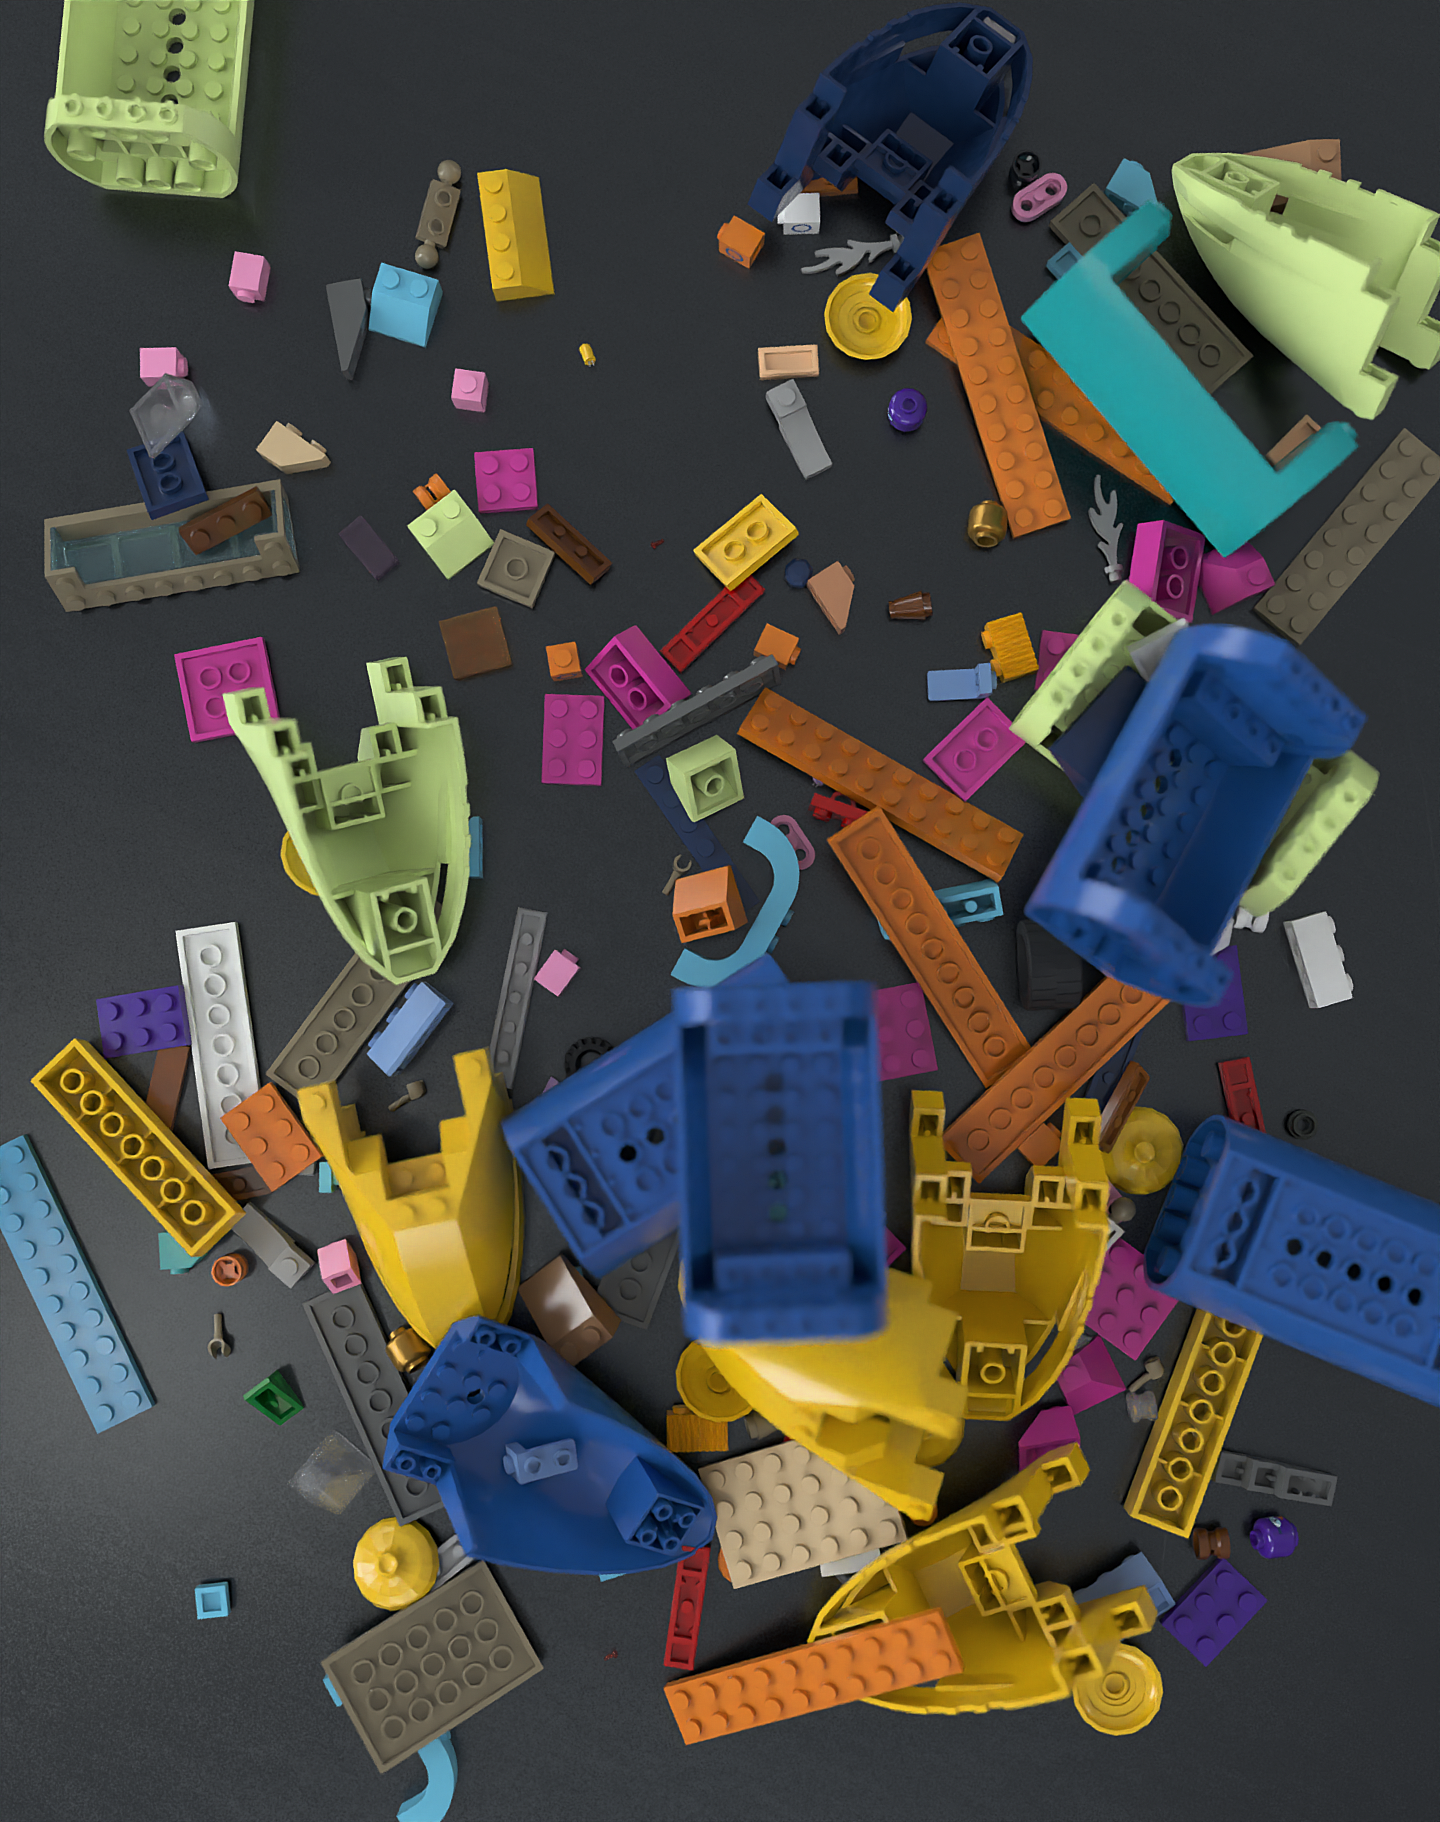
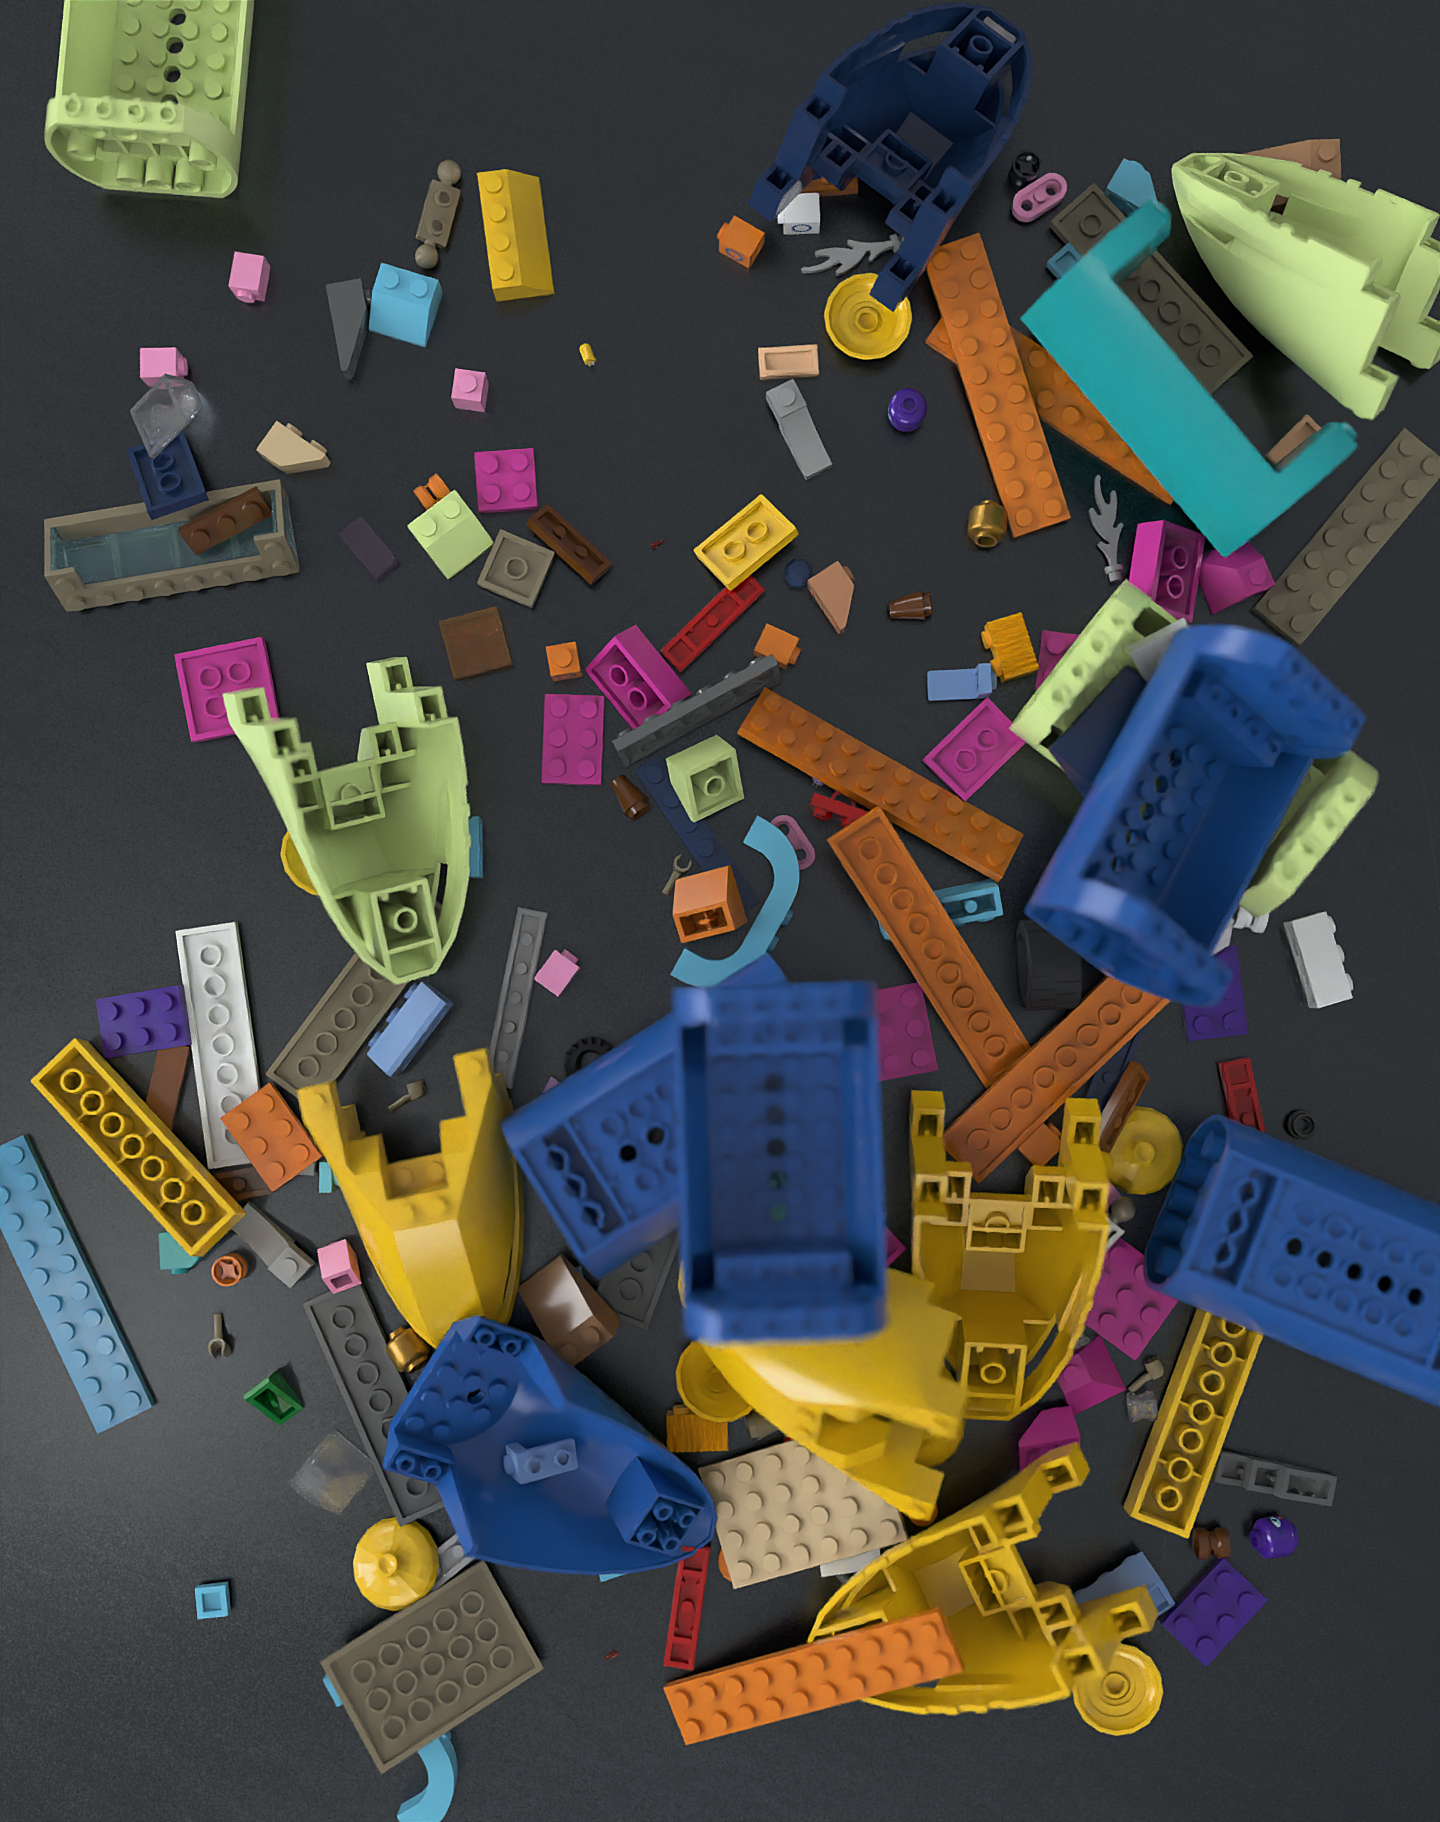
none -> reddish brown cone [610,774,651,820]

